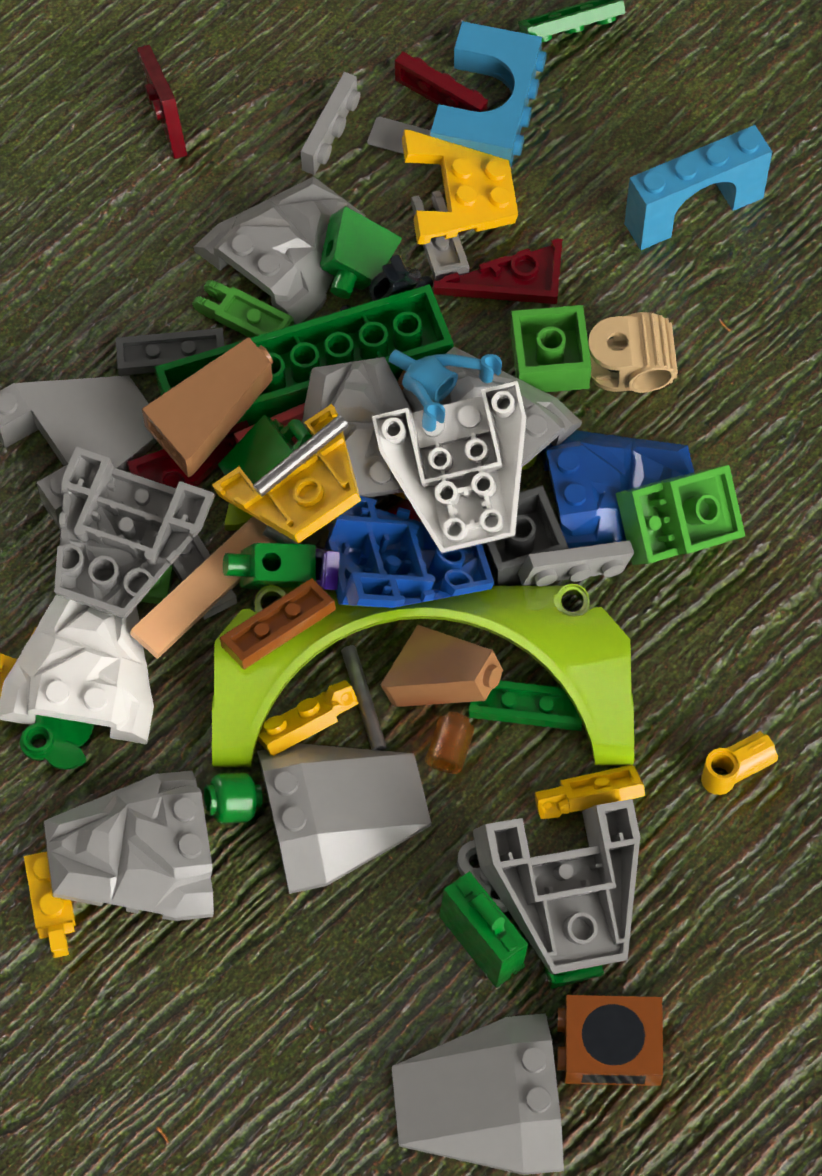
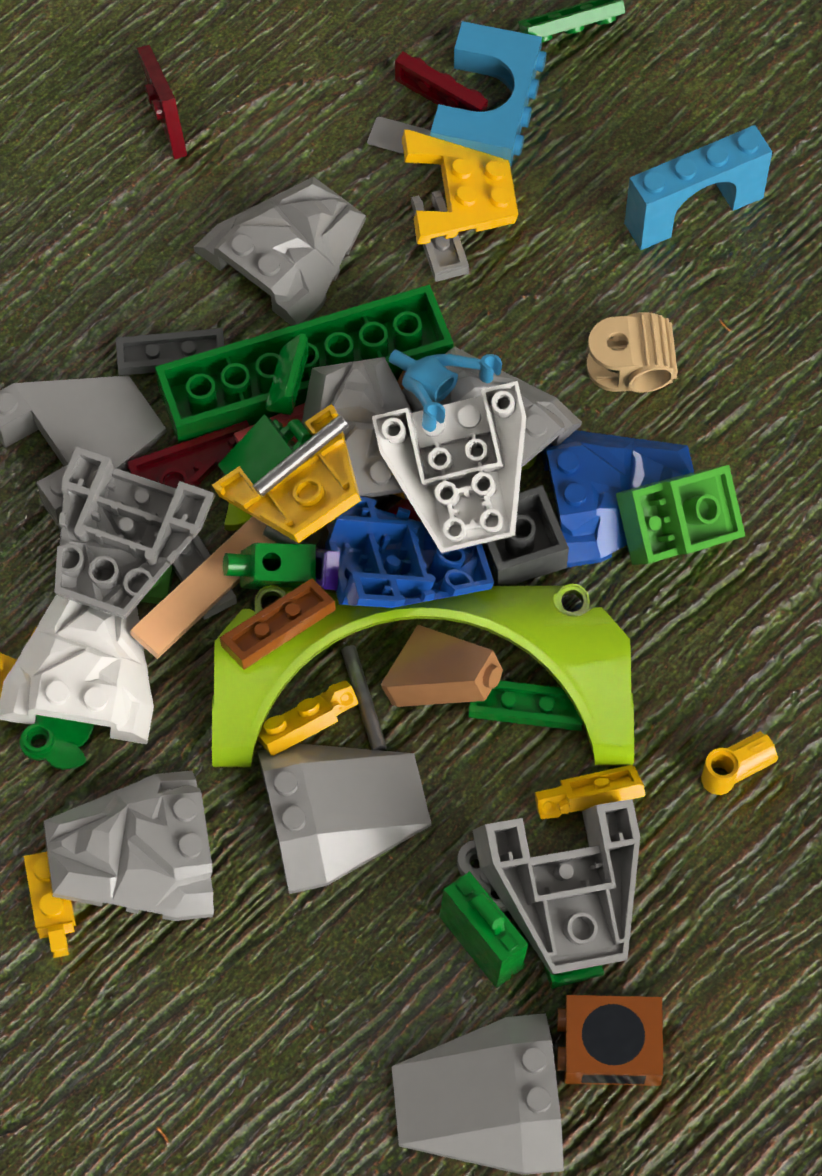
medium nougat slope [142,337,273,478] -> none
bright green hinge [192,280,294,338] -> none
green head [204,772,263,824] -> none
light grey plate [301,72,360,175] -> none
green torso [320,206,402,299] -> none
black piece [340,255,433,311] -> none
clear orange brick [425,712,475,774] -> none
dark red wing [434,238,563,304] -> none
bright green brick [510,305,592,392] -> none
light grey plate [518,540,634,587] -> none
none -> green slope [265,334,309,415]

